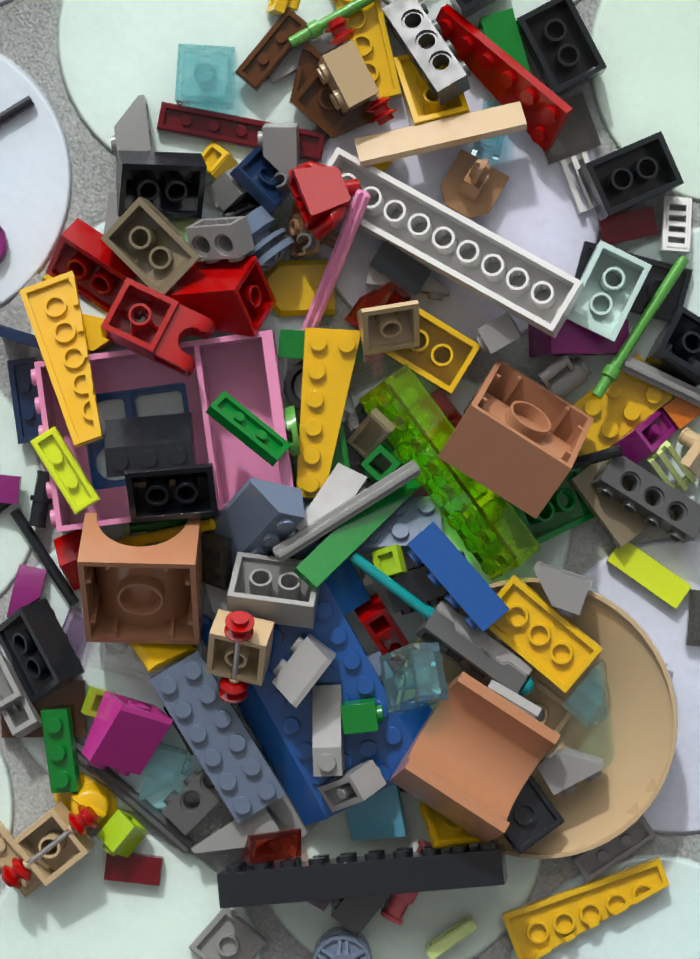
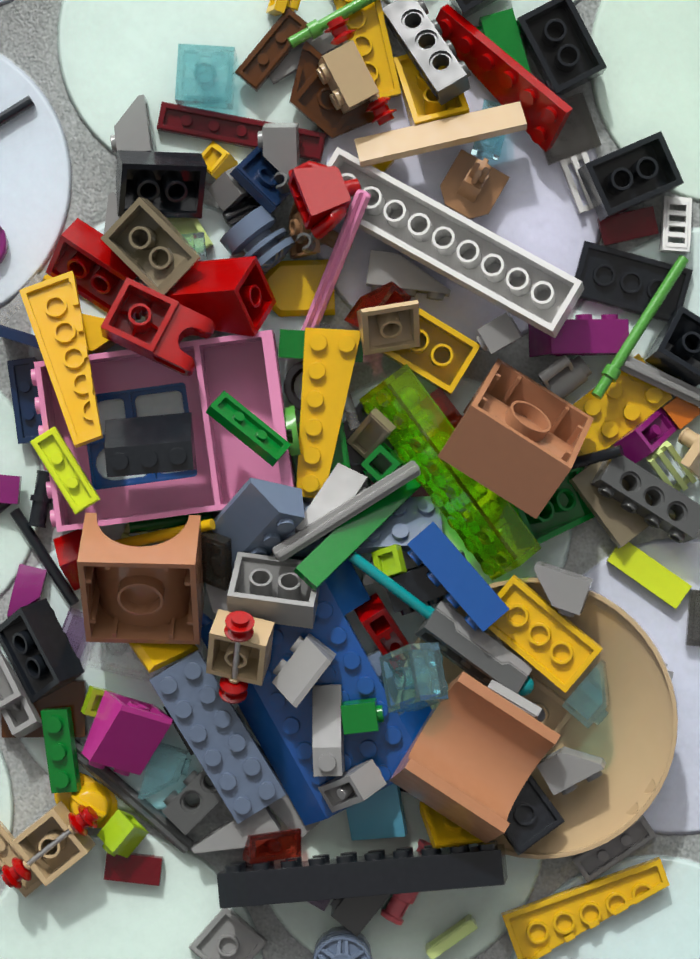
black slope [124,463,219,523] -> none
light grey brick [185,216,255,264] -> none
black tile [369,241,432,296] -> none
light aqua slope [567,240,652,342] -> none

